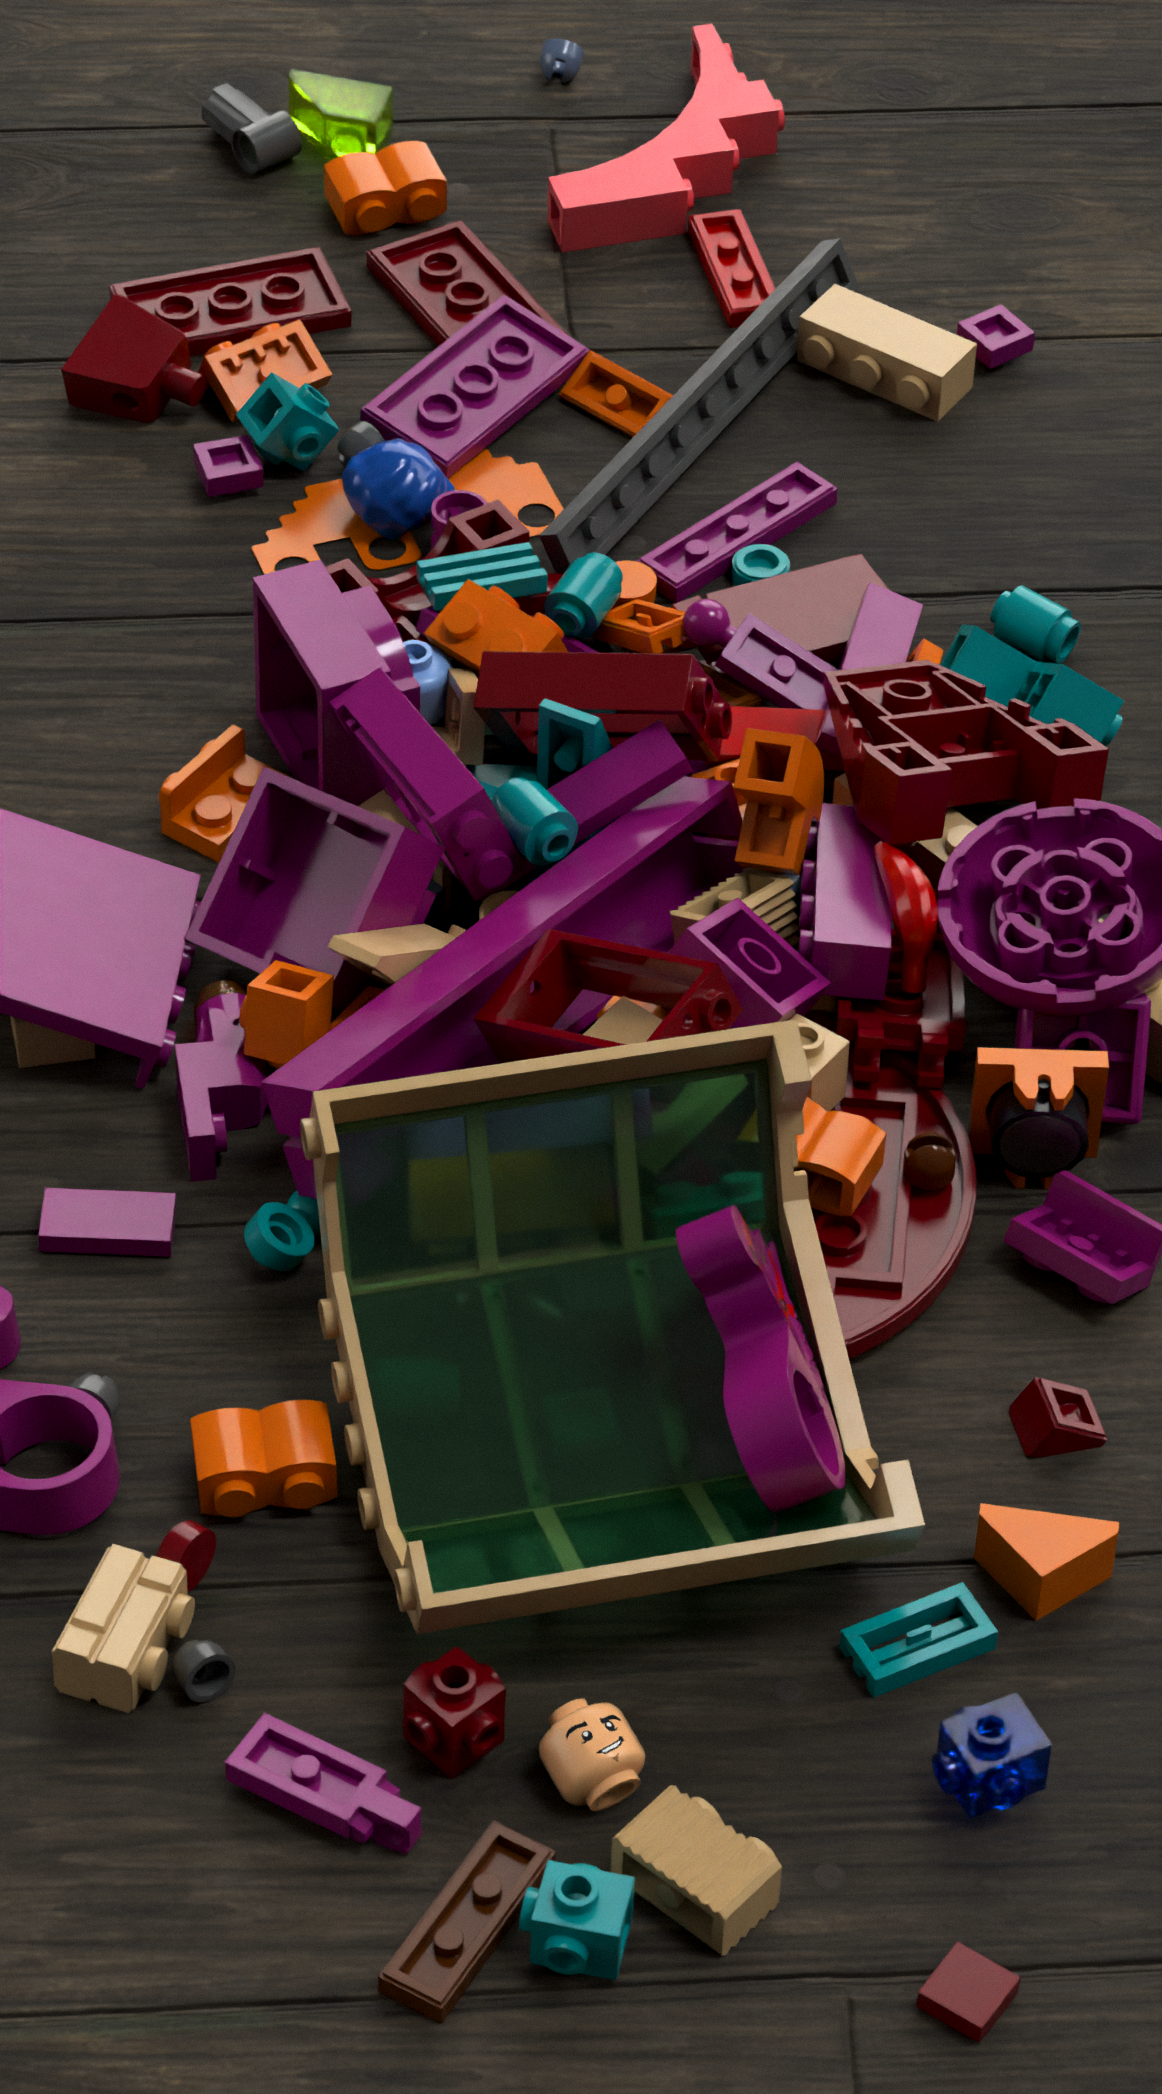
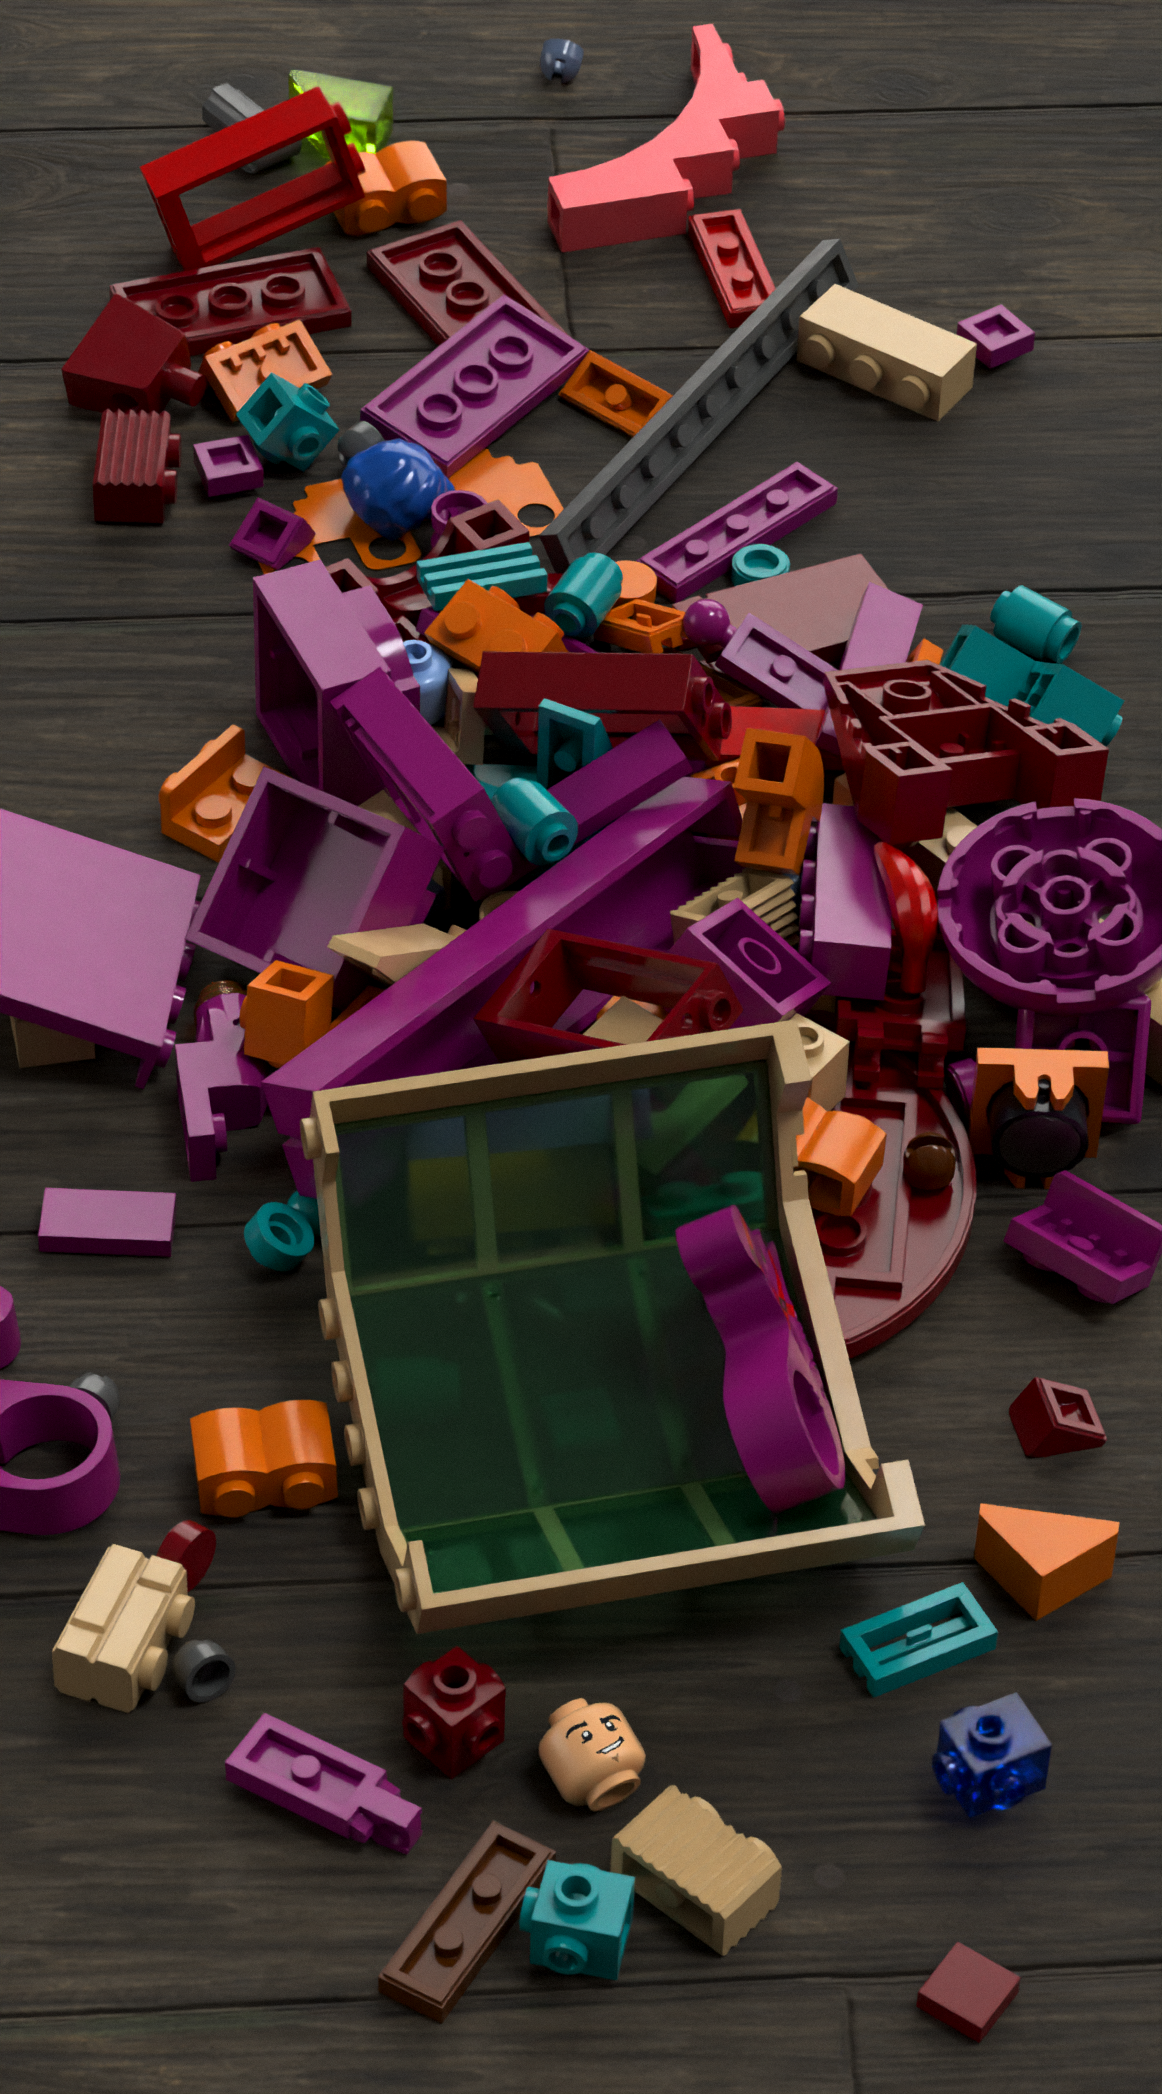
none -> dark red brick [93,408,182,524]
none -> red window [140,86,366,271]
none -> magenta slope [229,497,316,571]
none -> magenta tile [944,1058,975,1126]

